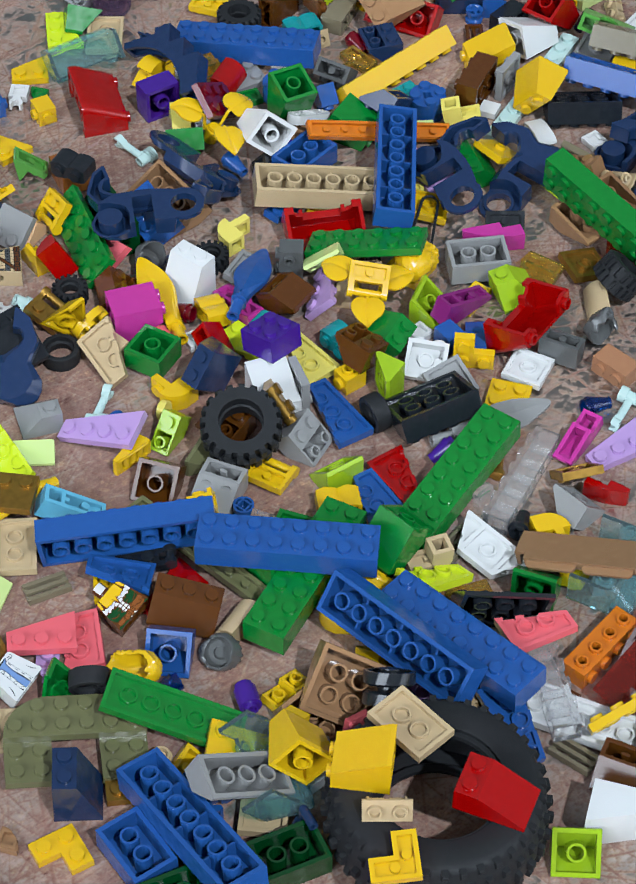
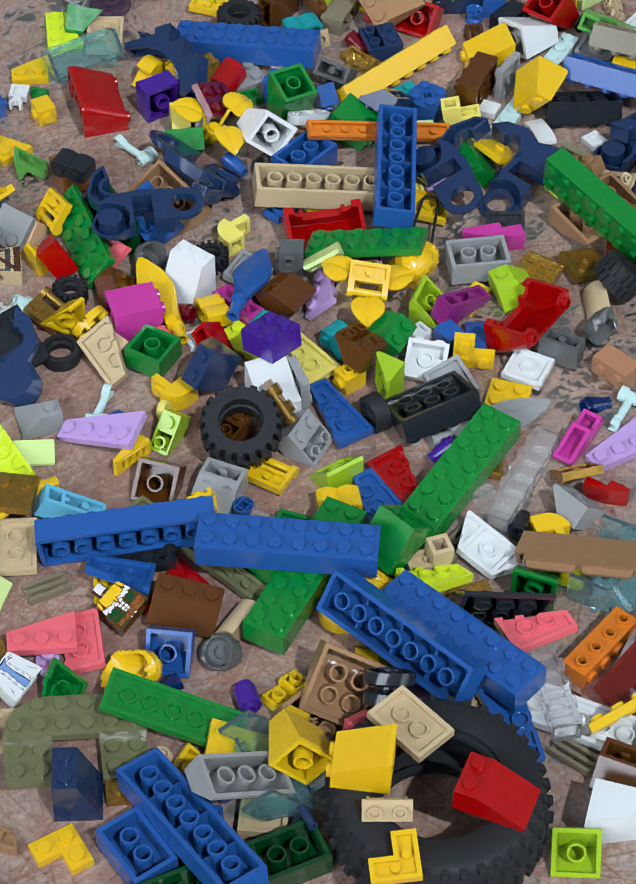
black tyre [68,665,112,695] -> none
olive slope [185,436,211,477] -> none

